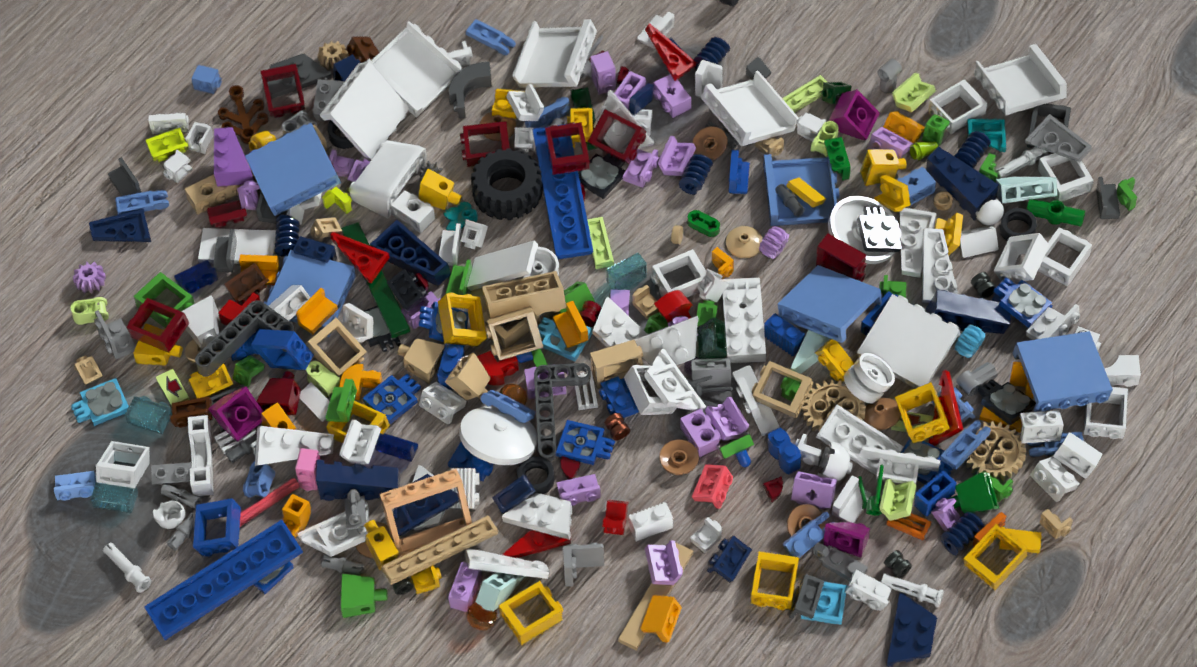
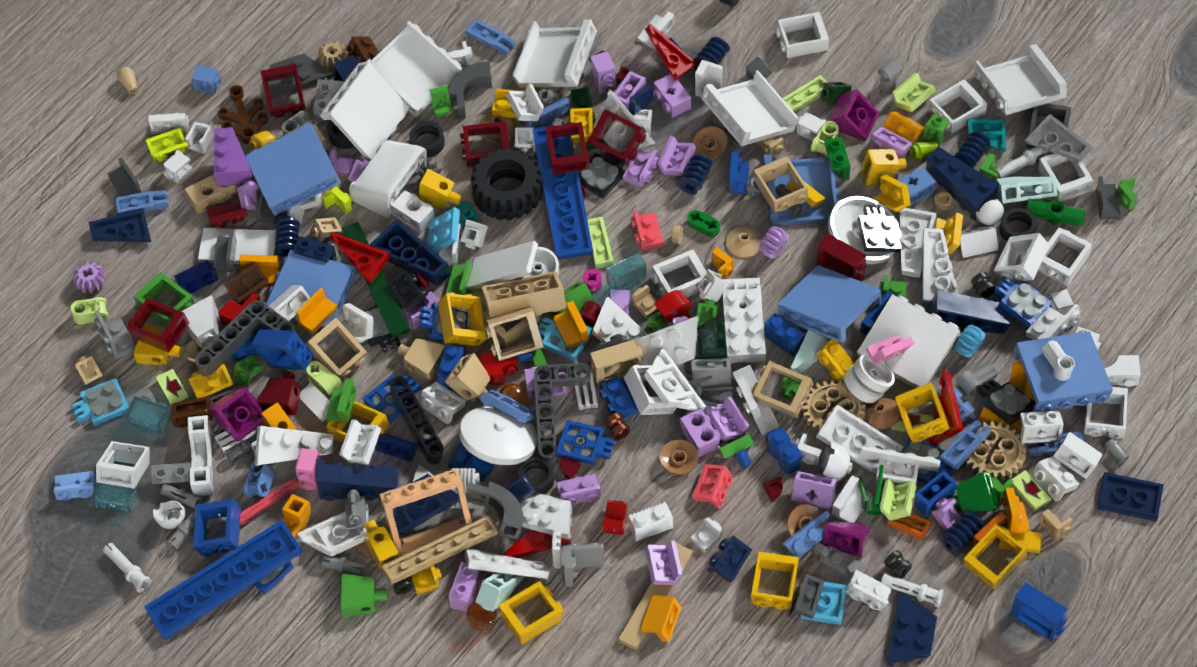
light orange brick [339,364,383,400] -> none
none -> tan cone [117,67,138,94]
none -> black beam [390,376,444,464]
none -> black tyre [409,122,445,157]
none -> medium azure plate [427,207,460,253]
none -> bright green bracket [429,85,453,117]
none -> dark grey arch [465,482,523,539]
none -> light grey pin [539,89,560,103]
none -> white tile [552,532,562,569]
none -> dark grey hinge [577,334,630,365]
none -> dark pink wheel [583,269,602,293]
none -> coral bracket [630,210,663,251]
none -> light grey bush [745,177,761,196]
none -> tan window [754,156,808,213]
none -> white window [775,12,829,58]
none -> bright pink bracket [866,335,915,365]
none -> light orange bracket [1003,488,1030,533]
none -> blue window [1011,582,1068,642]
none -> yellowish green tile [1012,470,1051,512]
none -> white piece [1041,340,1075,381]
none -> white sticker [1051,289,1074,309]
none -> dark blue tile [1097,472,1164,522]
none -> light grey pin [1105,439,1130,464]

